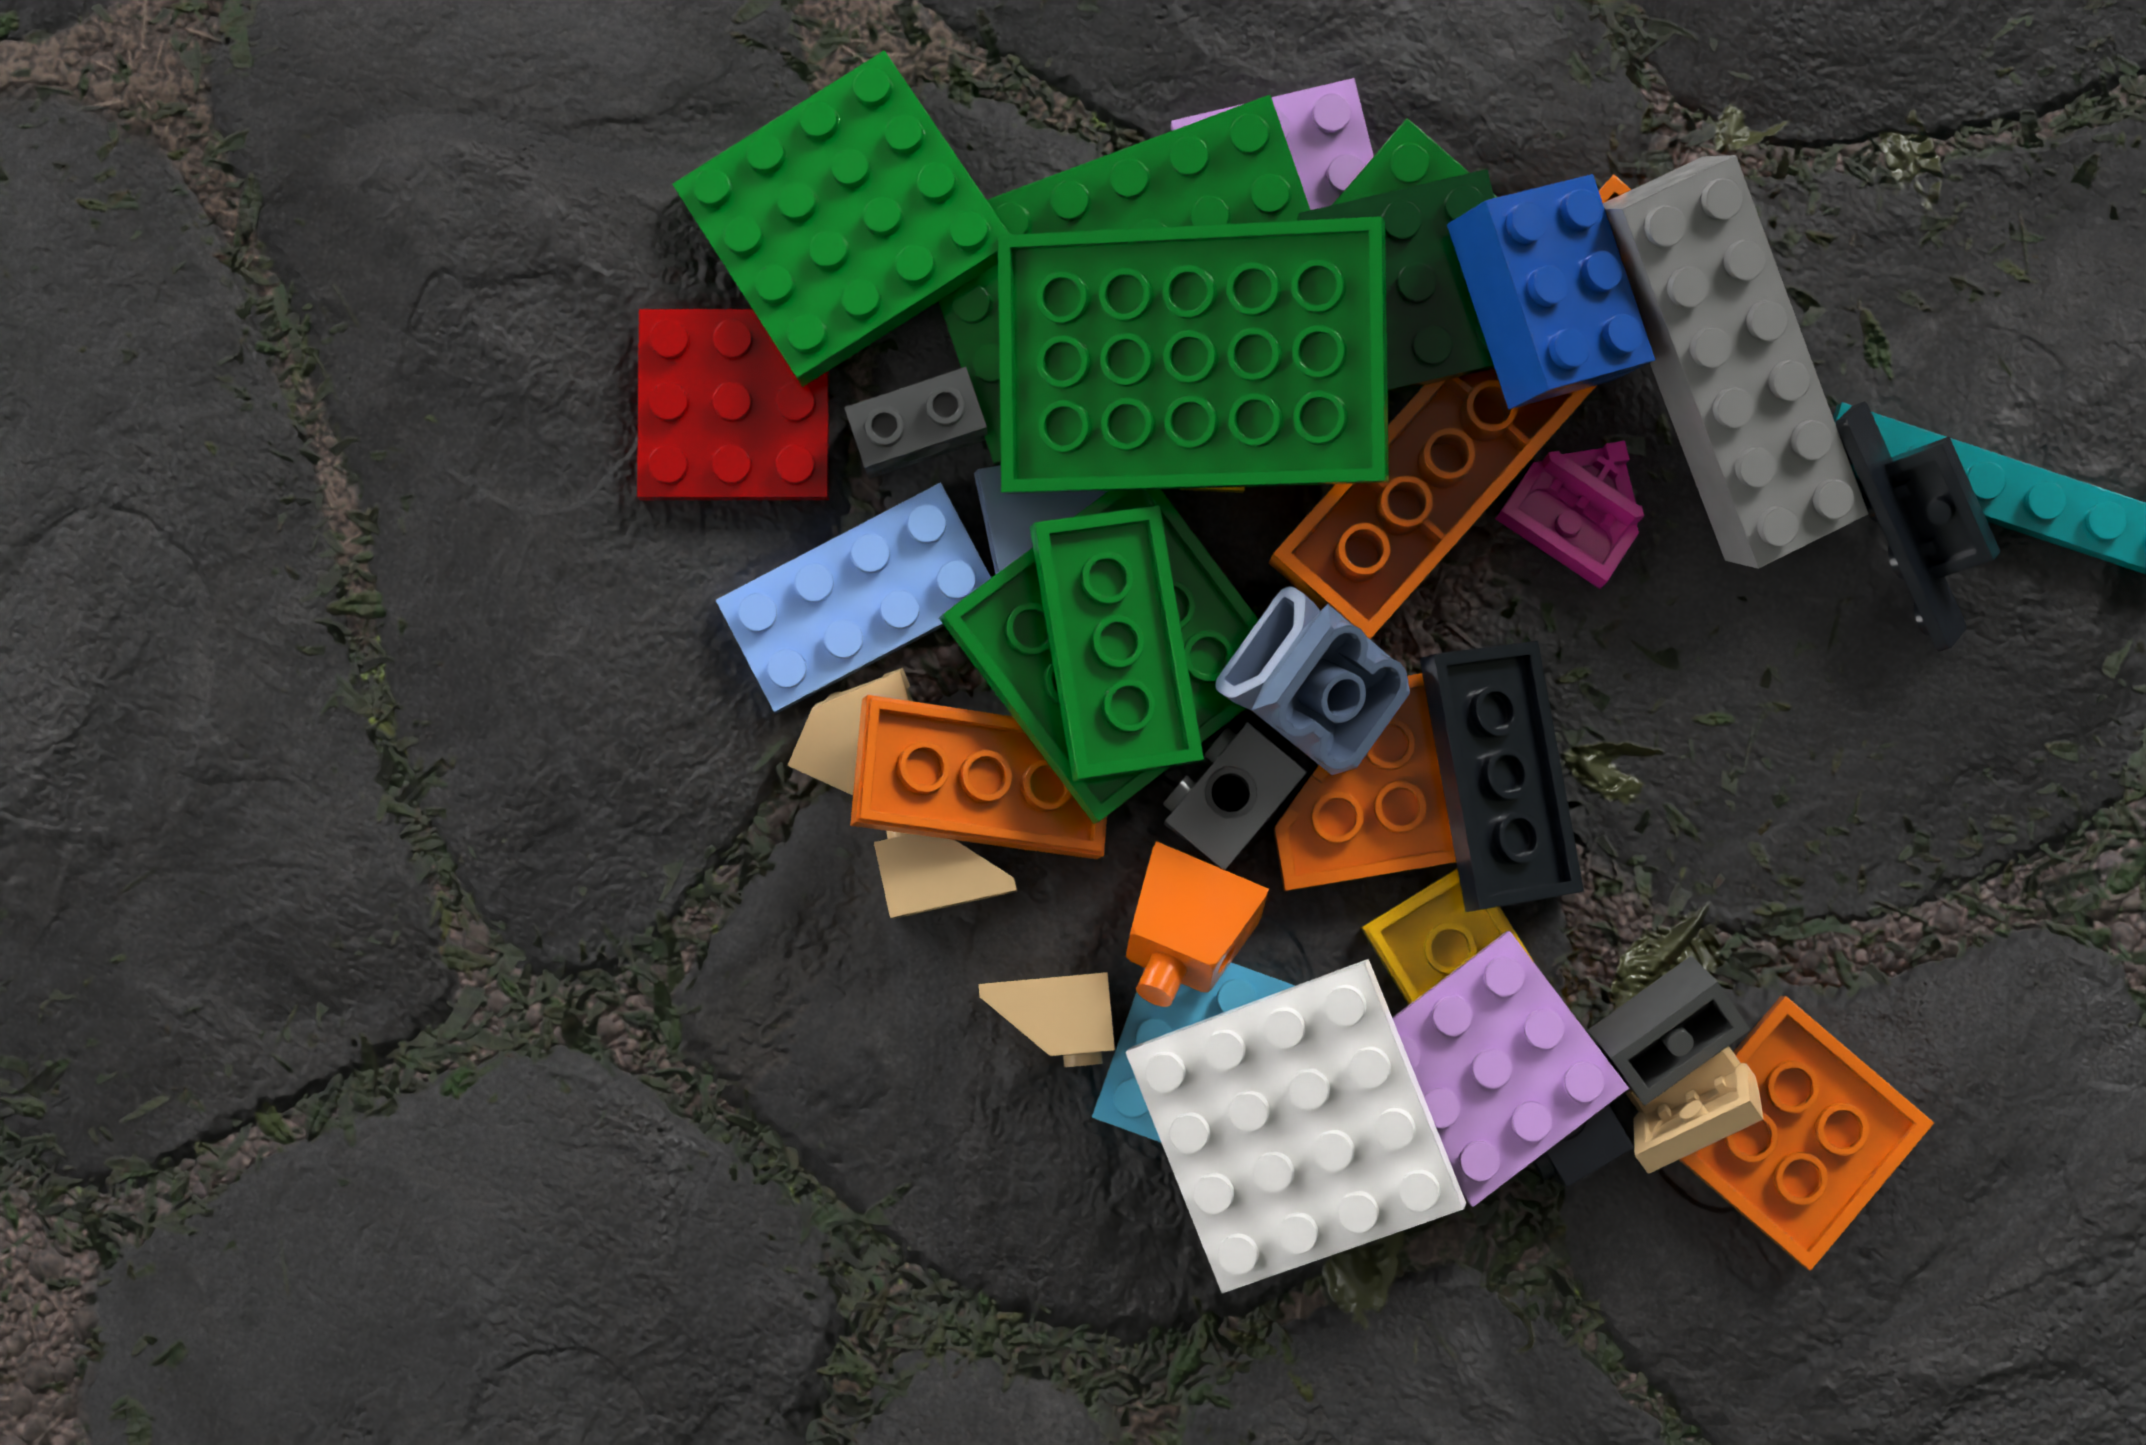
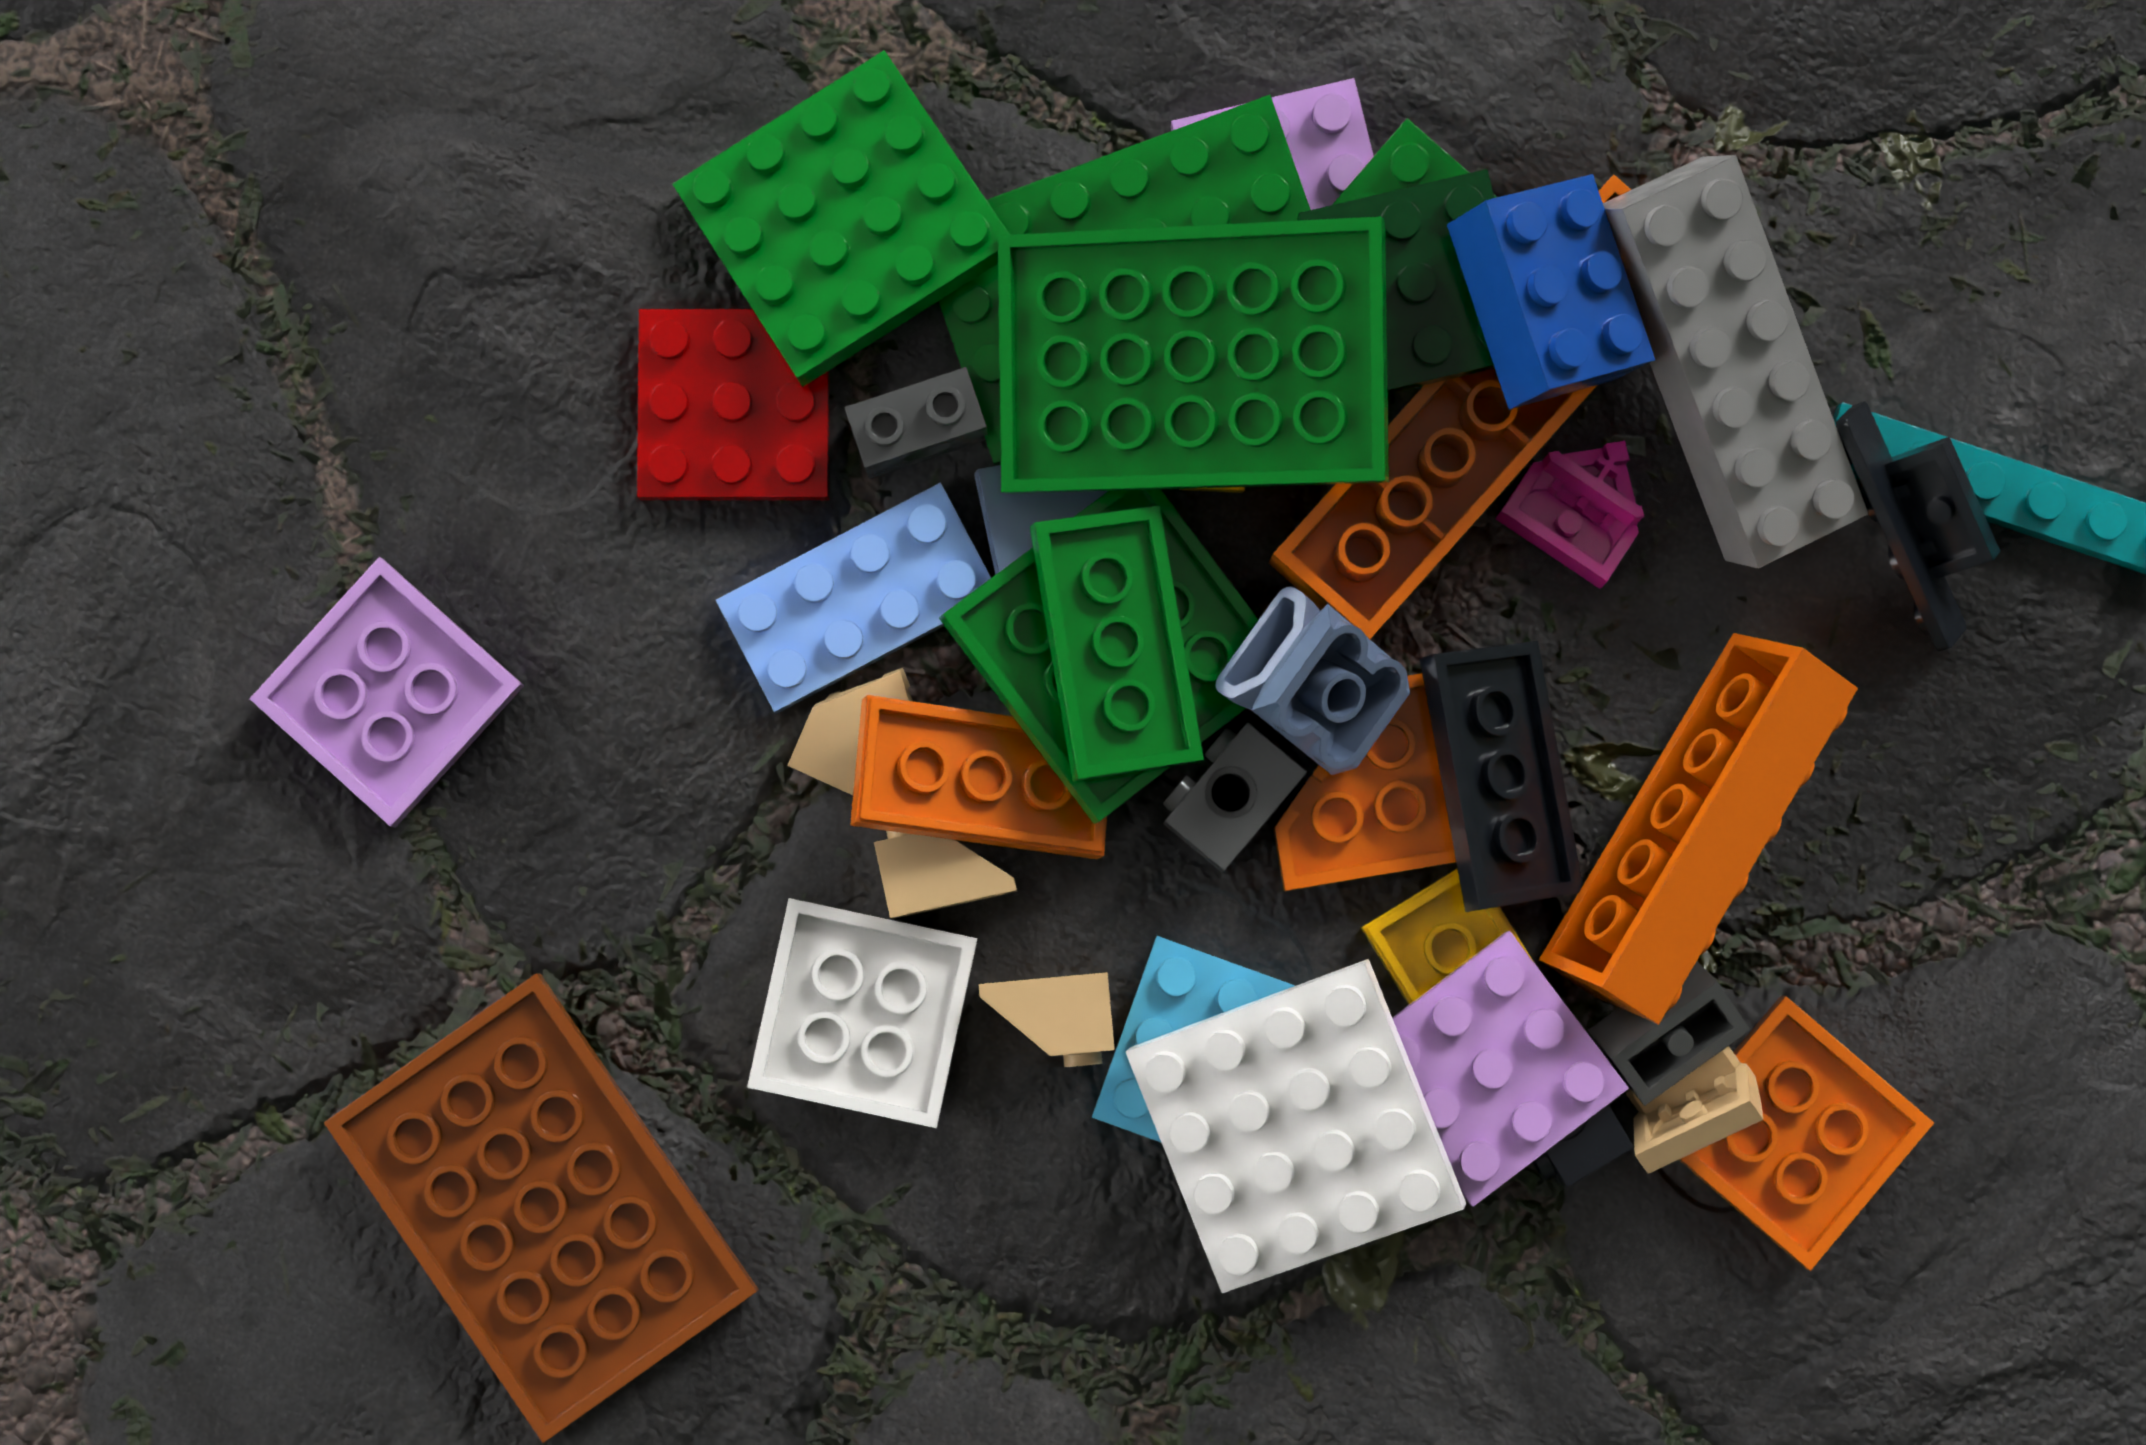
orange torso [1125,841,1269,1007] -> none
none -> lavender plate [250,557,524,828]
none -> dark orange plate [323,973,759,1443]
none -> white plate [747,898,978,1128]
none -> orange brick [1539,633,1858,1025]

